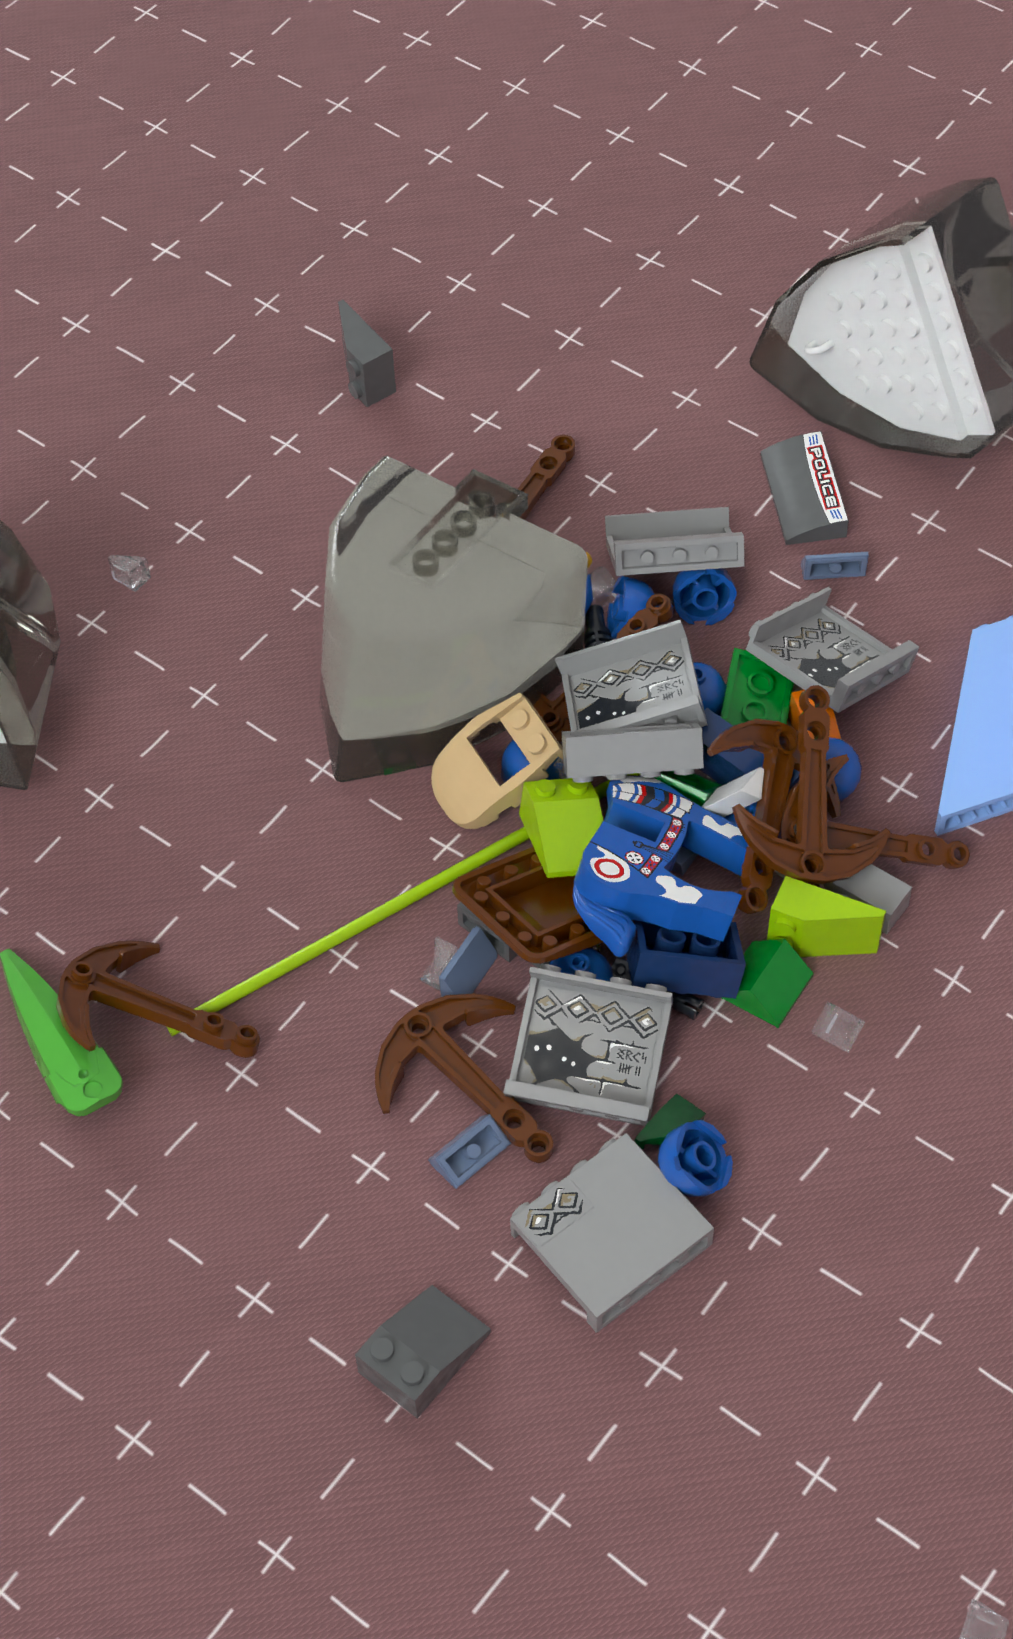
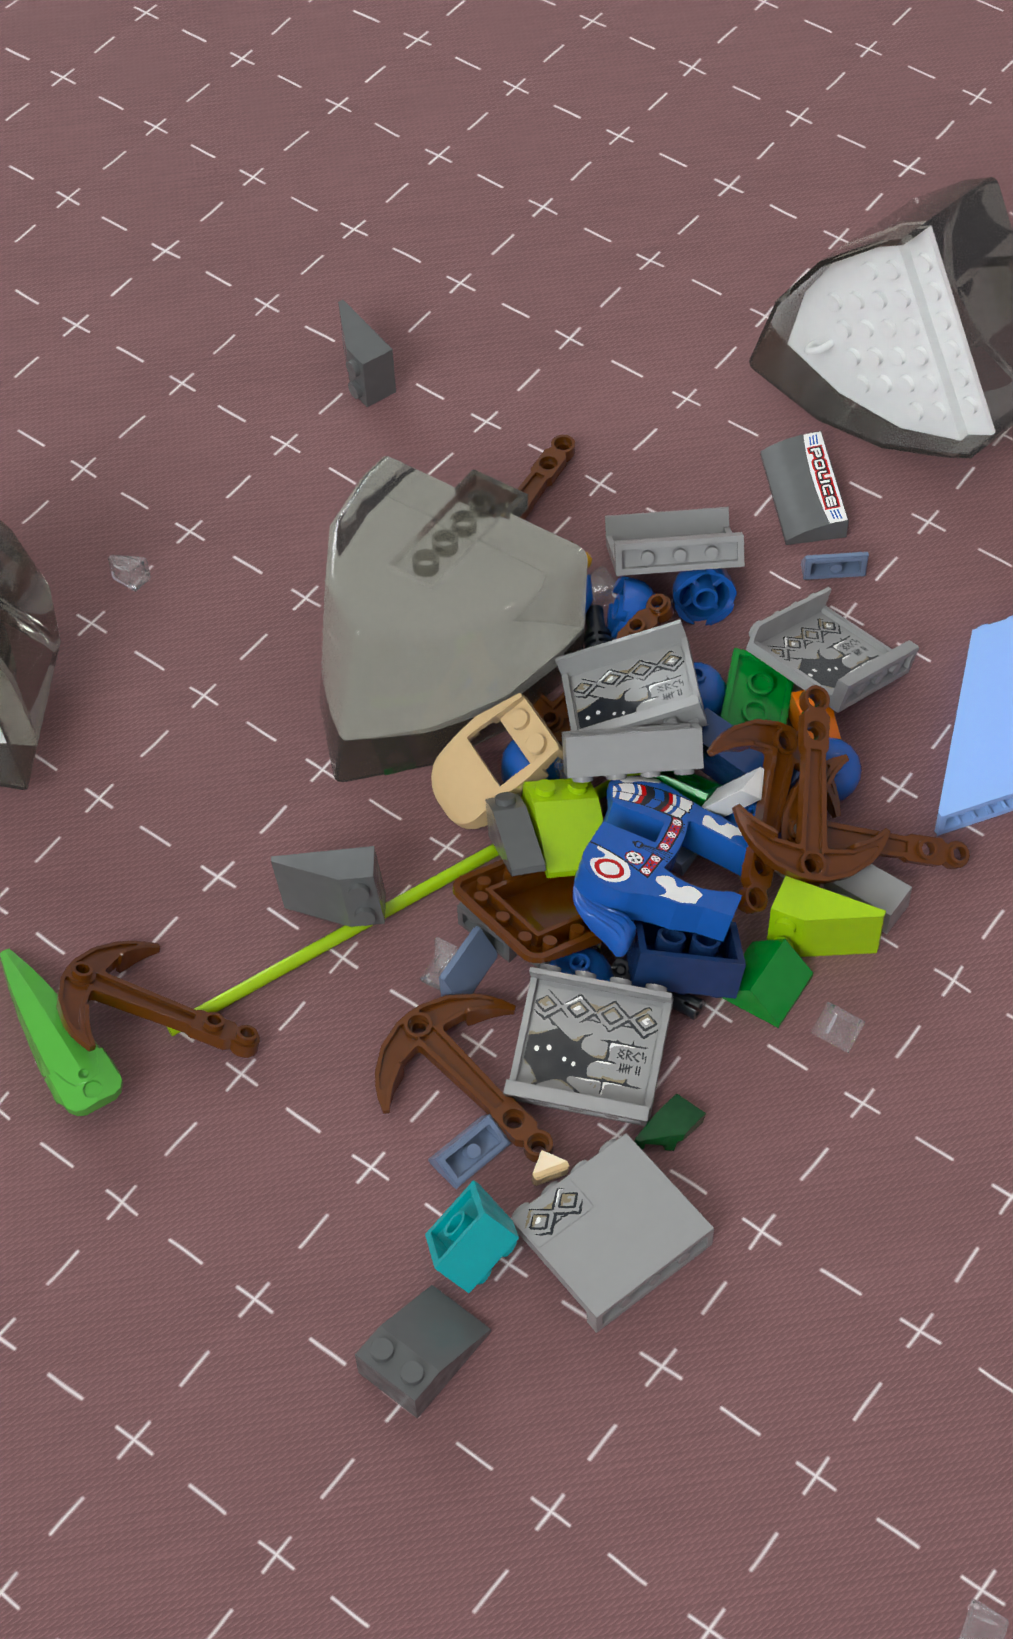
blue cylinder [658,1120,733,1197] -> none
none -> dark grey slope [271,846,386,927]
none -> teal slope [425,1180,519,1293]
none -> dark grey slope [485,792,546,876]
none -> tan slope [531,1150,569,1186]

